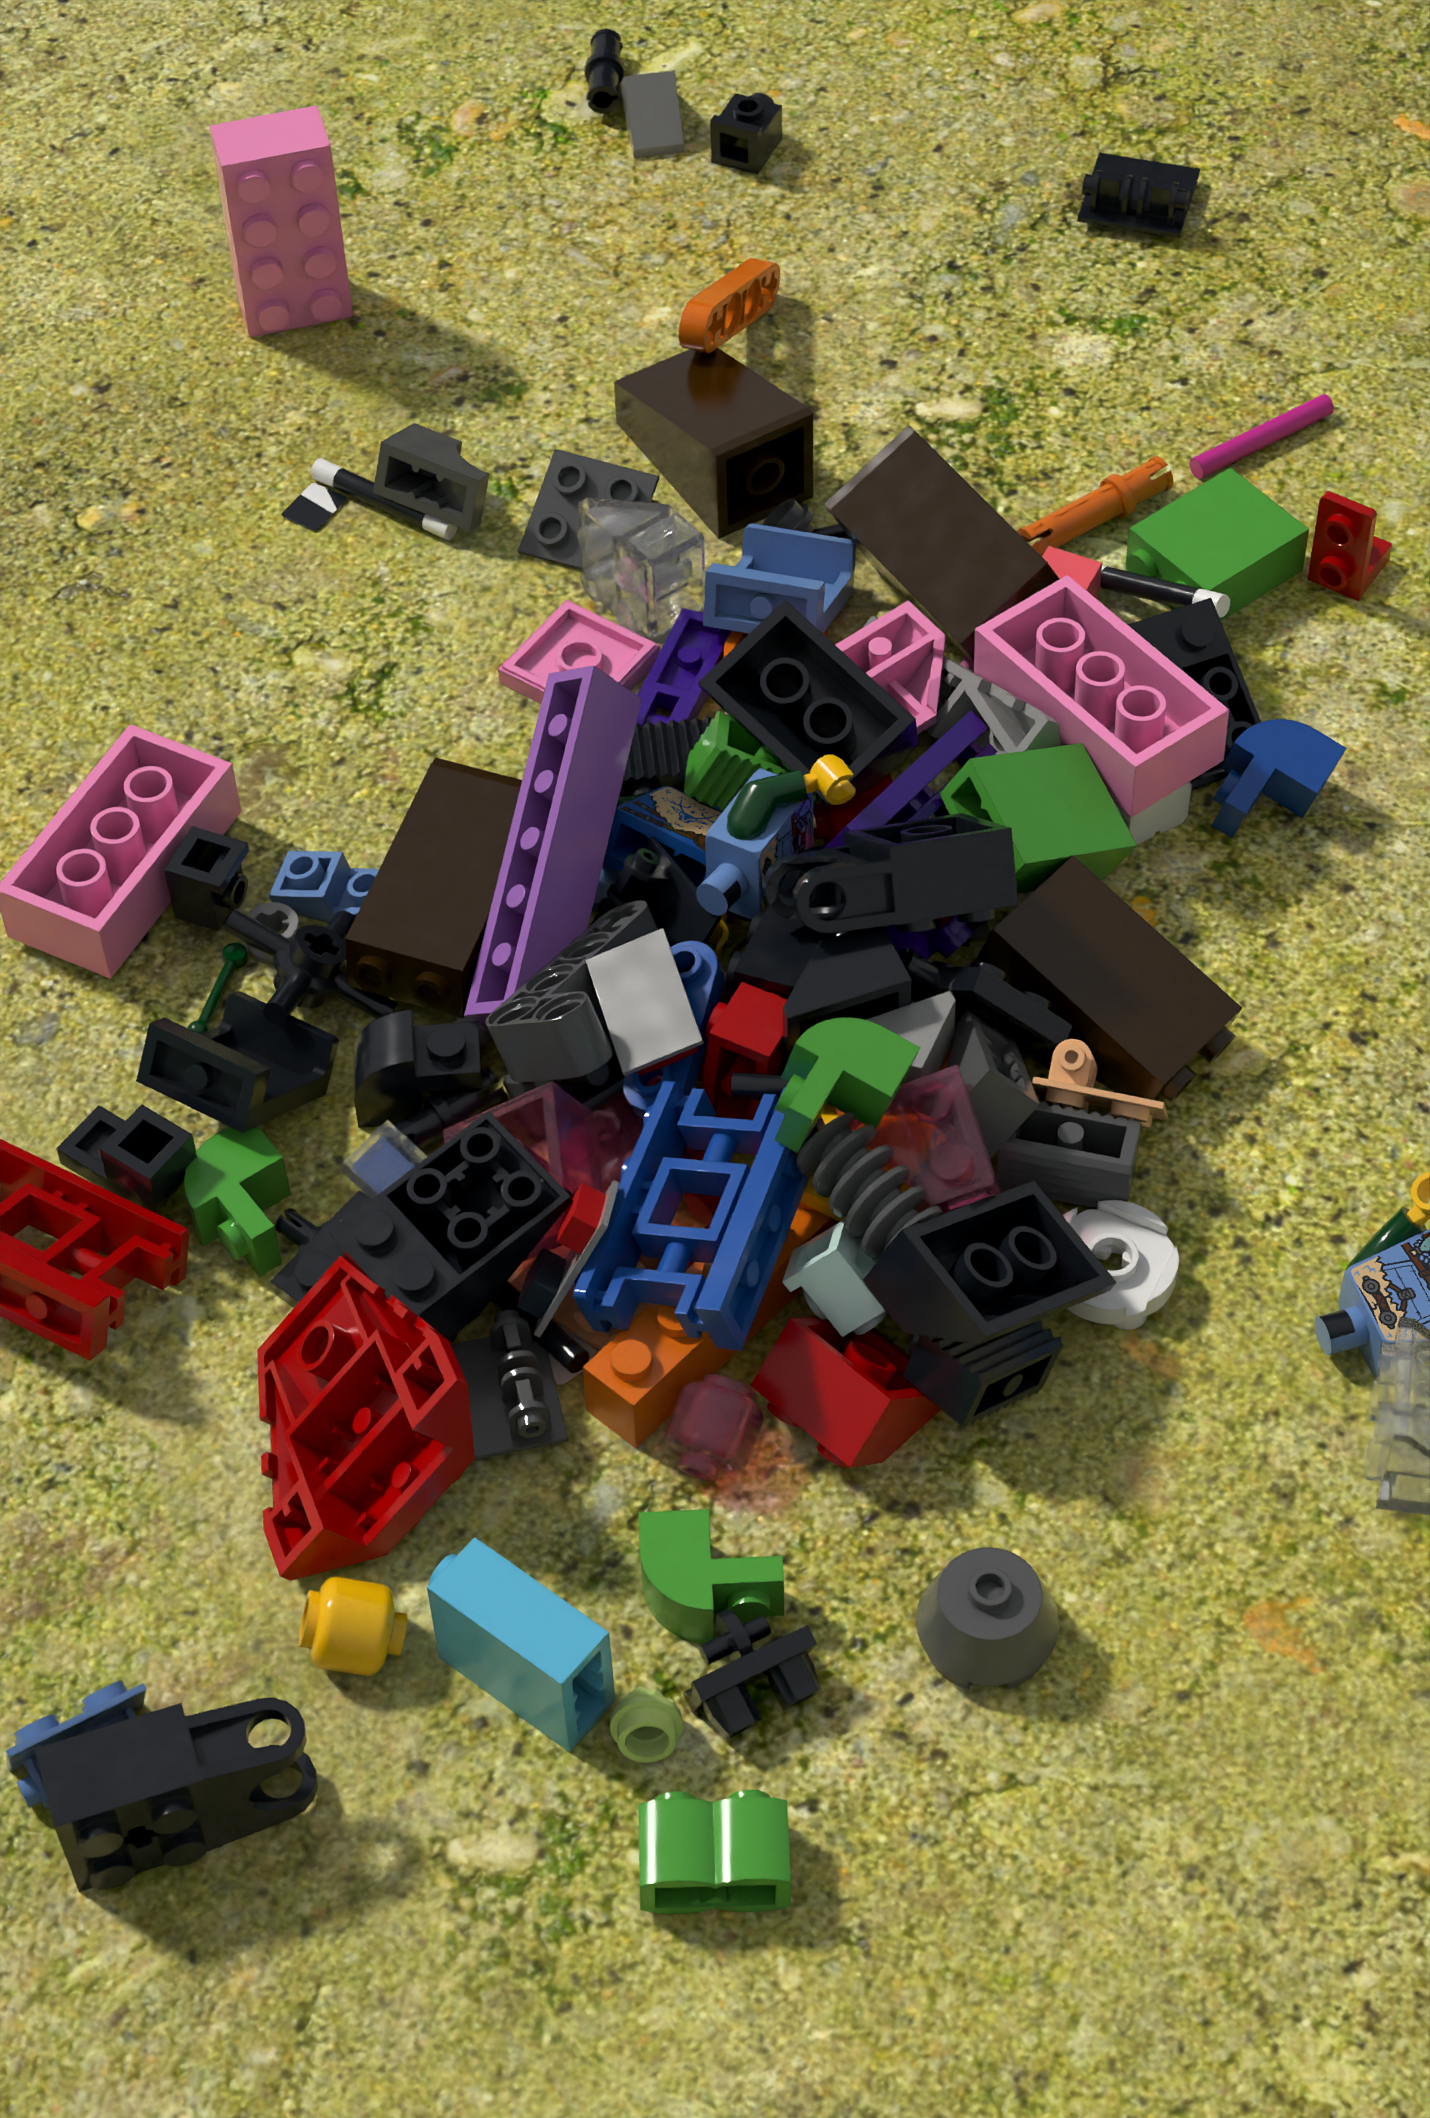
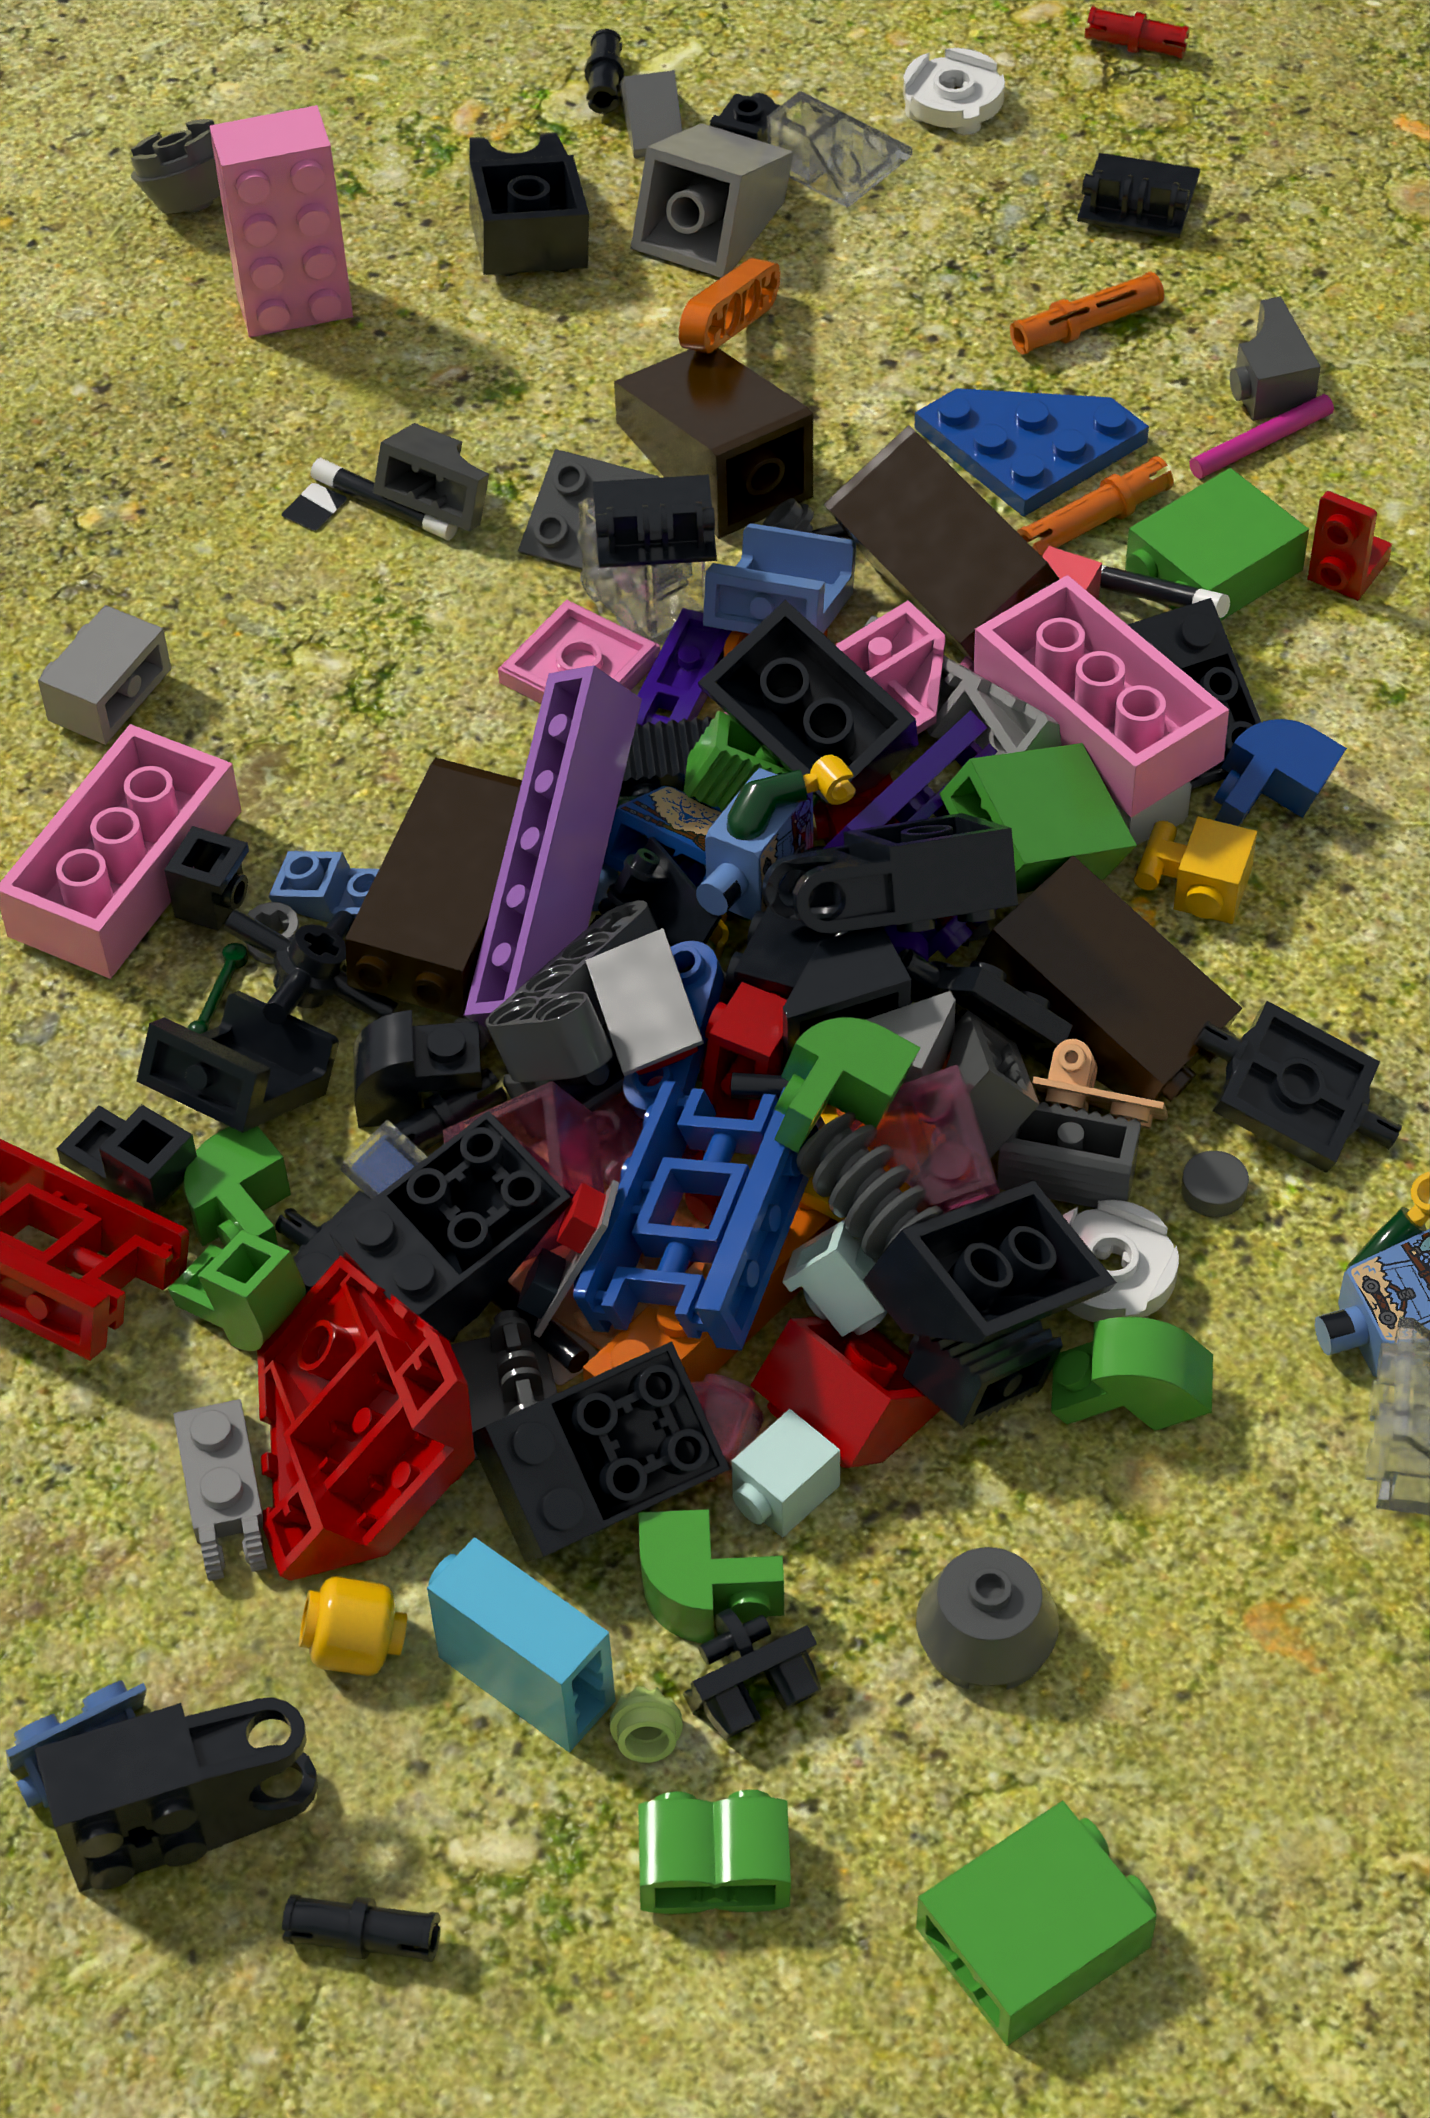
none -> light grey brick [38,605,171,745]
none -> dark grey cone [130,119,221,214]
none -> bright green brick [168,1230,306,1351]
none -> light grey hinge [173,1399,267,1581]
none -> black pin [282,1894,441,1962]
none -> black brick [469,132,589,276]
none -> black slope [473,1341,730,1562]
none -> black hinge [593,475,717,568]
none -> light grey slope [630,123,794,278]
none -> light aqua brick [732,1409,840,1538]
none -> clear slope [767,91,912,208]
none -> white plate [903,48,1005,135]
none -> blue plate [914,388,1149,517]
none -> bright green brick [916,1801,1157,2046]
none -> orange pin [1010,271,1164,355]
none -> bright green brick [1051,1317,1213,1431]
none -> red pin [1085,6,1190,59]
none -> yellow brick [1134,816,1257,924]
none -> dark grey tile [1181,1151,1249,1217]
none -> black plate [1194,1001,1402,1173]
none -> dark grey arch [1229,296,1321,421]

